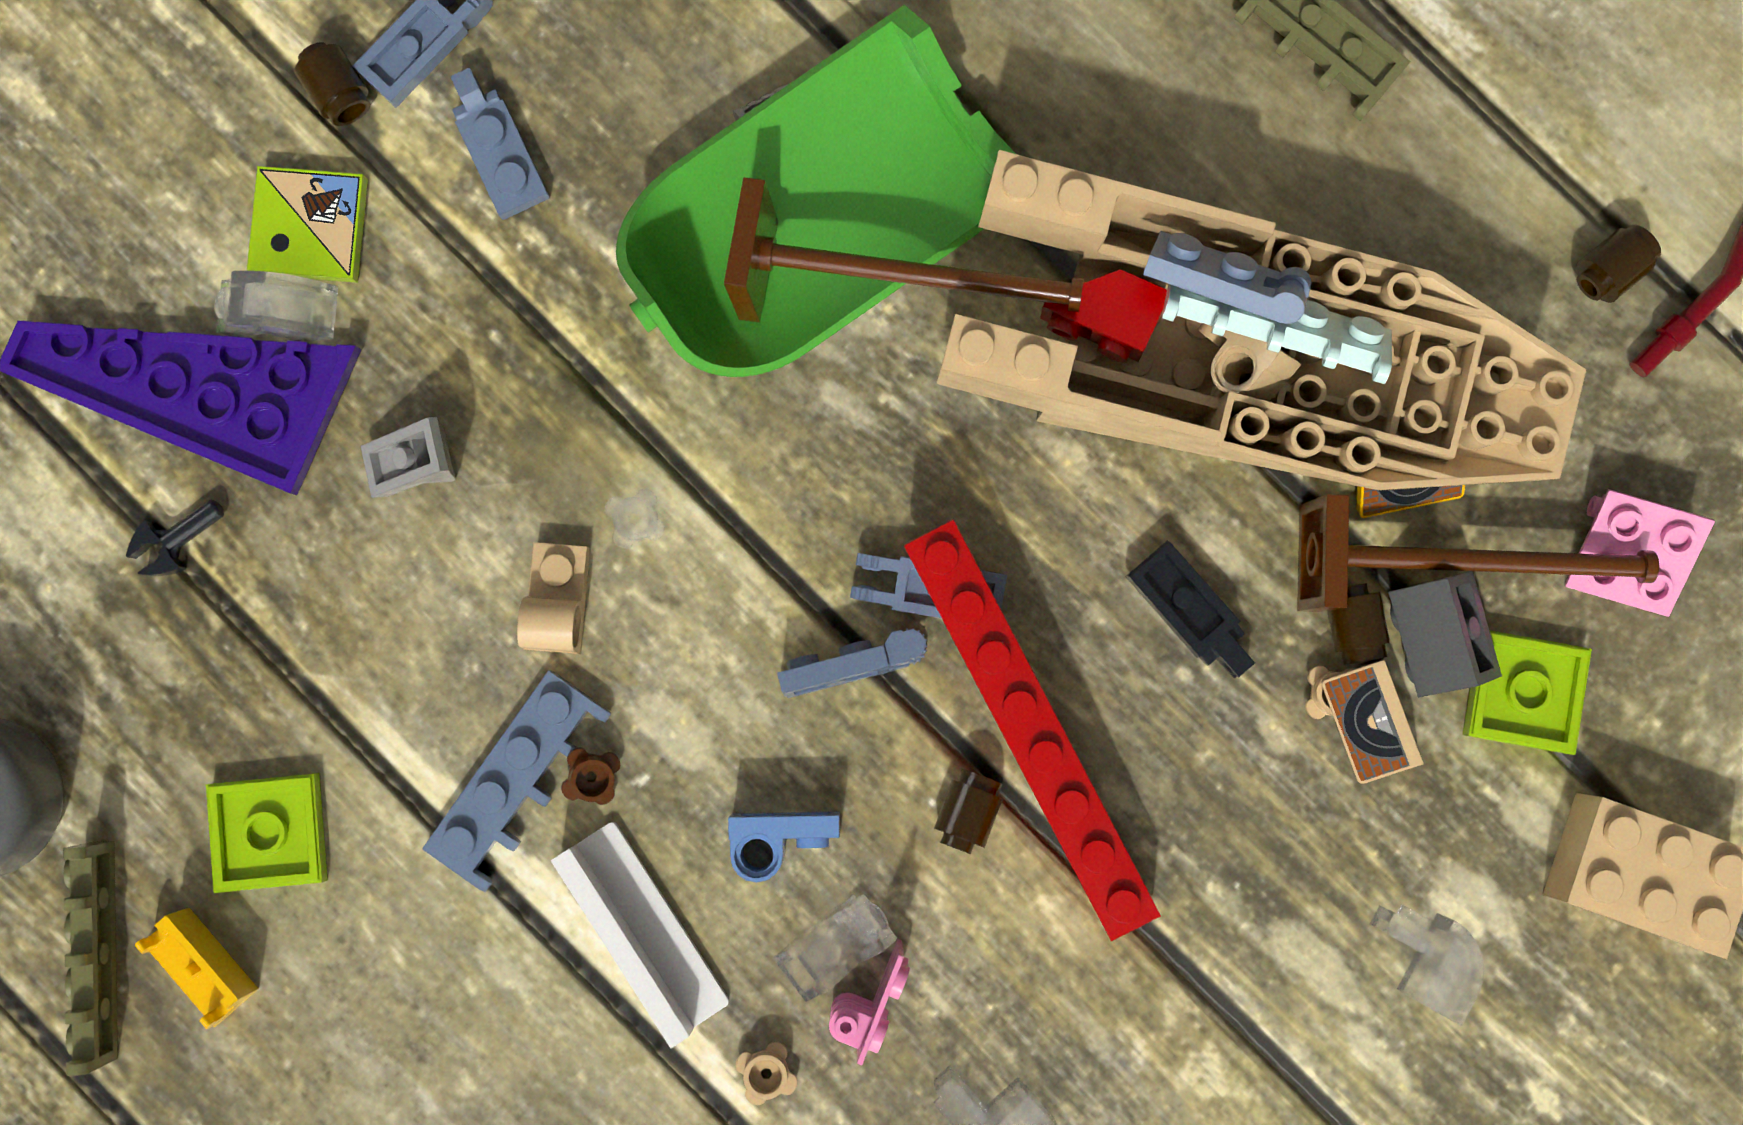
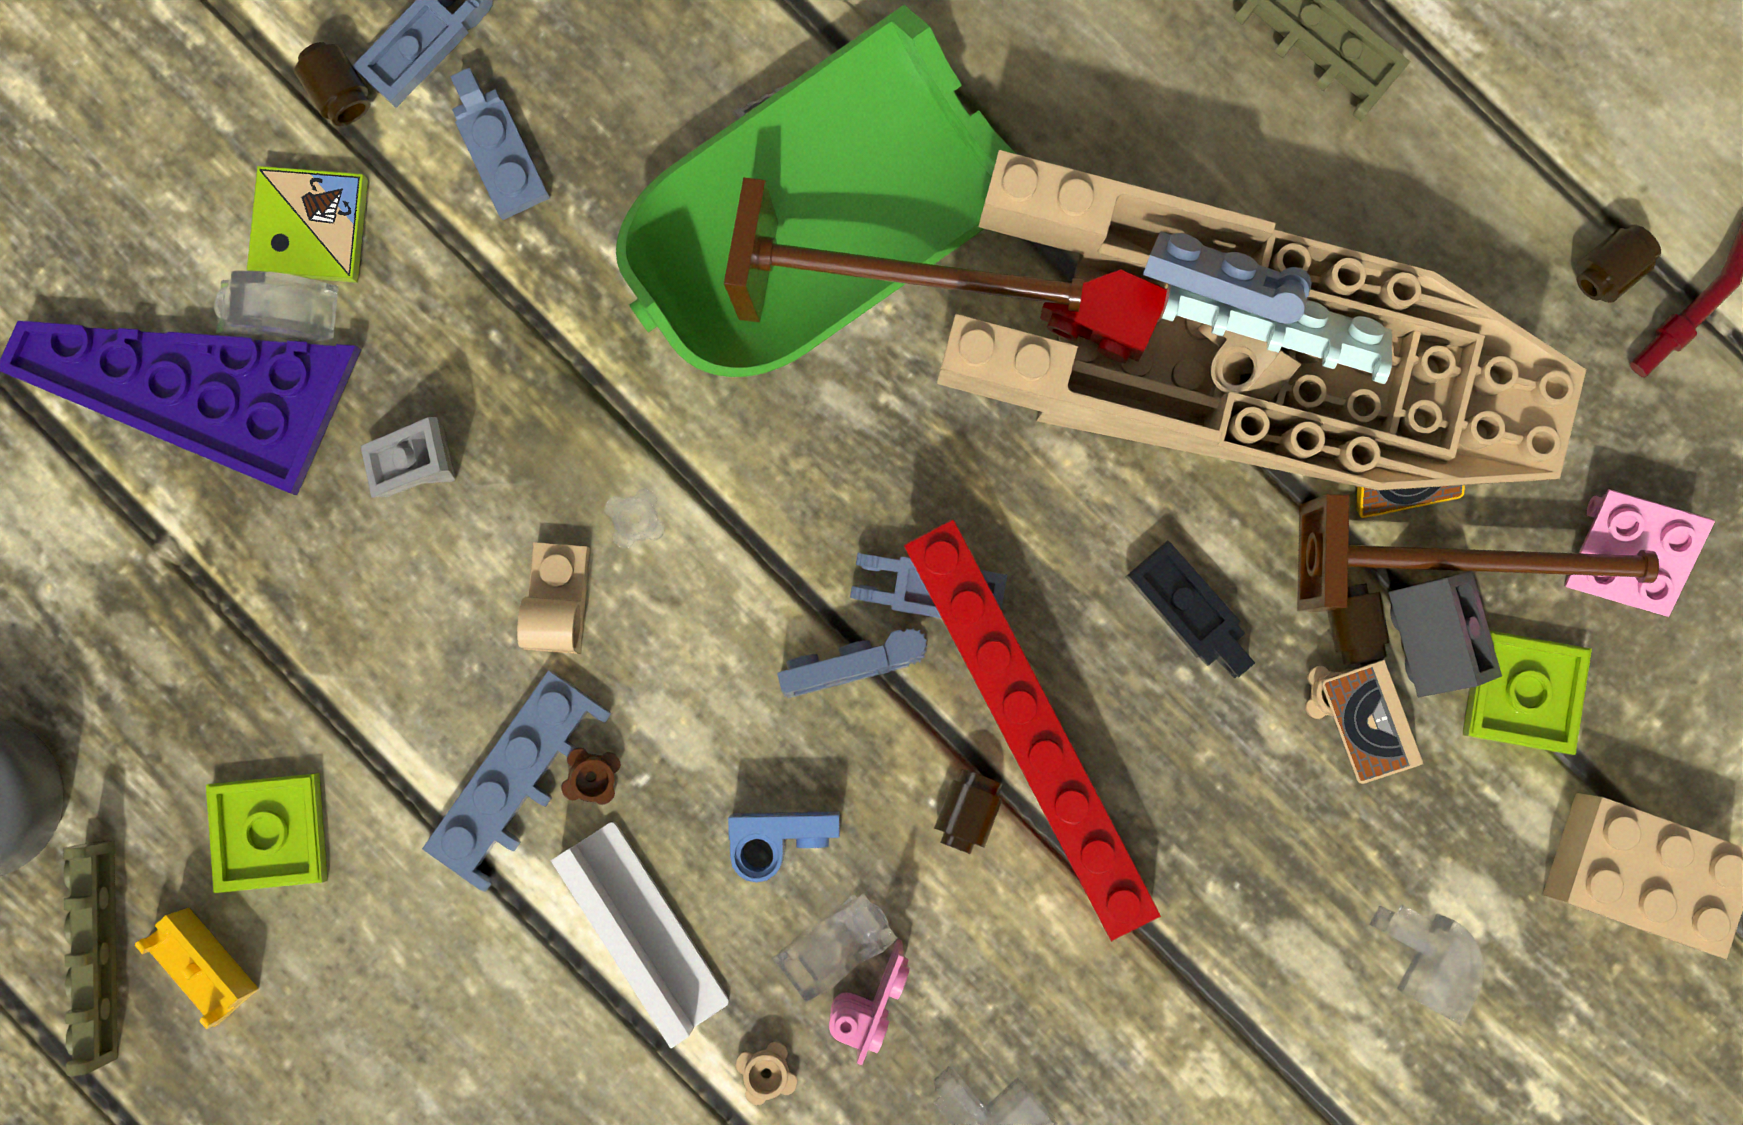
black bar [126,499,224,576] -> none

